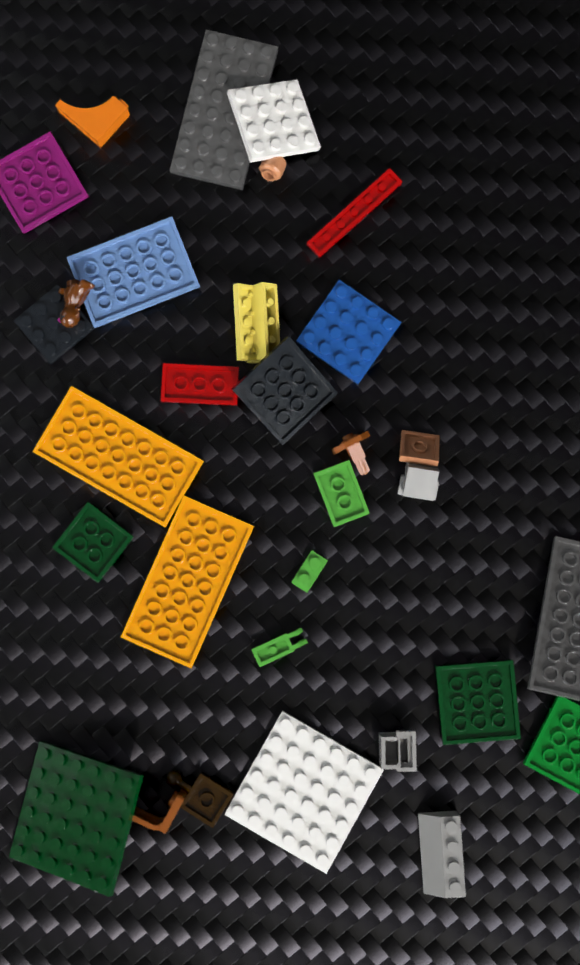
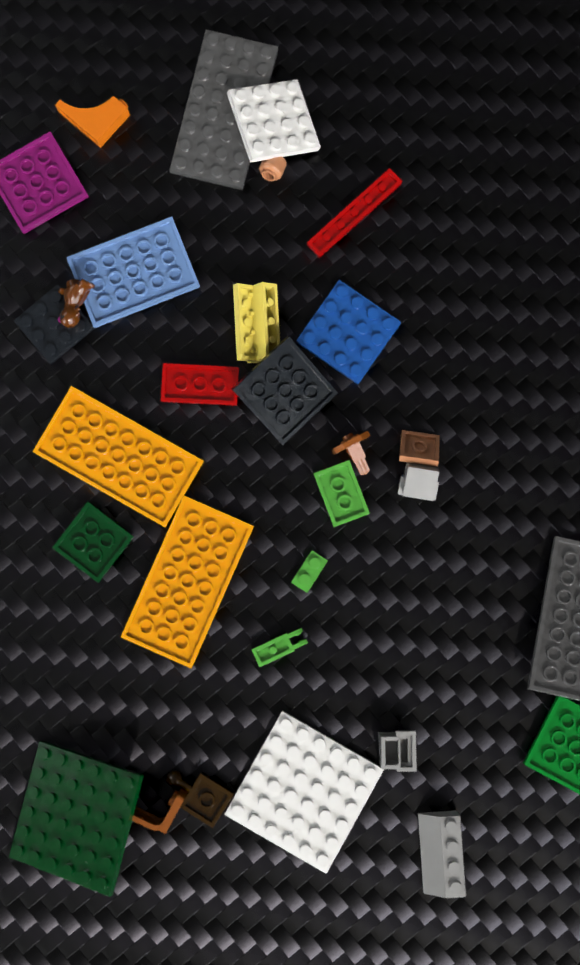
dark green plate [435,660,521,745] -> none

